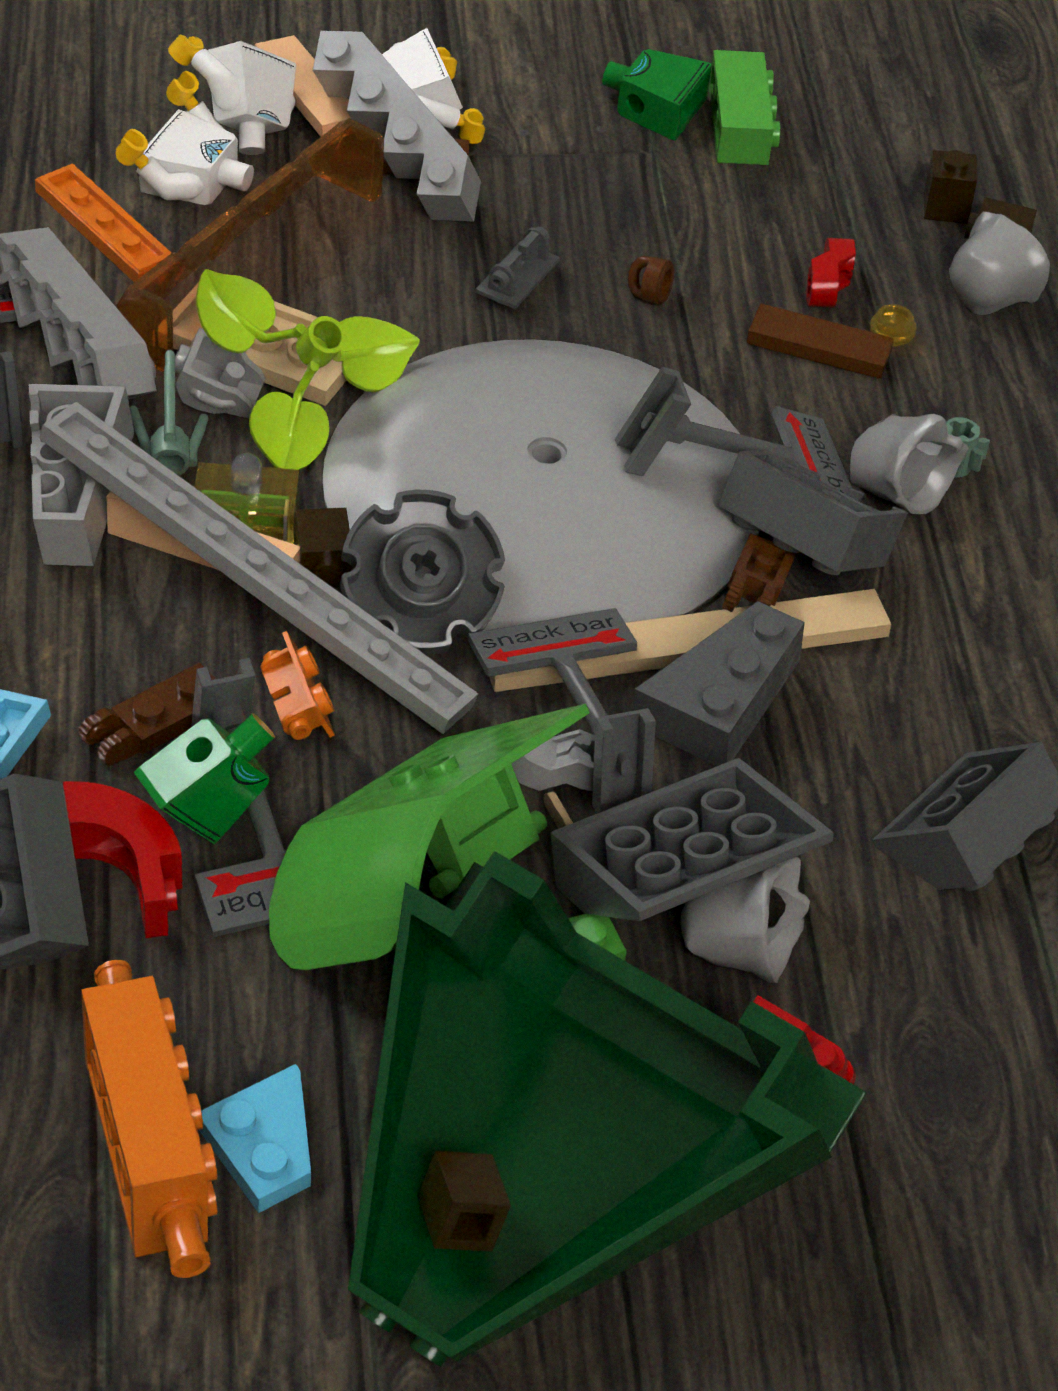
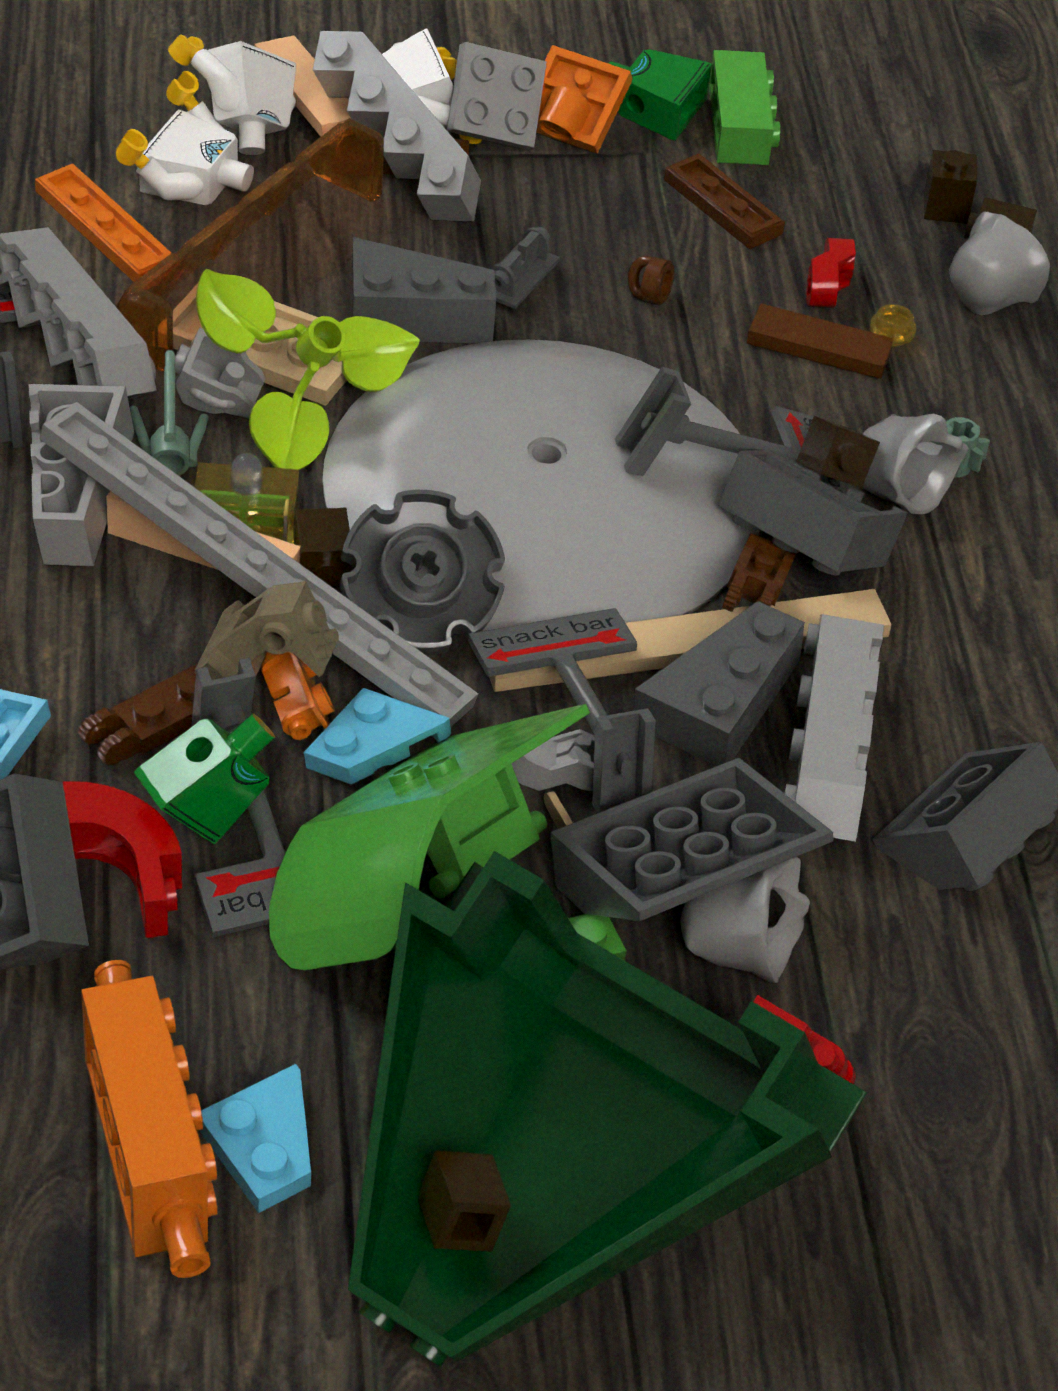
none -> dark tan tile [194,581,339,680]
none -> medium azure wing [304,688,451,784]
none -> dark grey wedge [351,237,496,343]
none -> light grey plate [447,42,547,150]
none -> orange plate [536,45,633,154]
none -> reddish brown tile [664,153,785,250]
none -> light grey brick [784,614,884,842]
none -> dark brown brick [796,416,880,488]

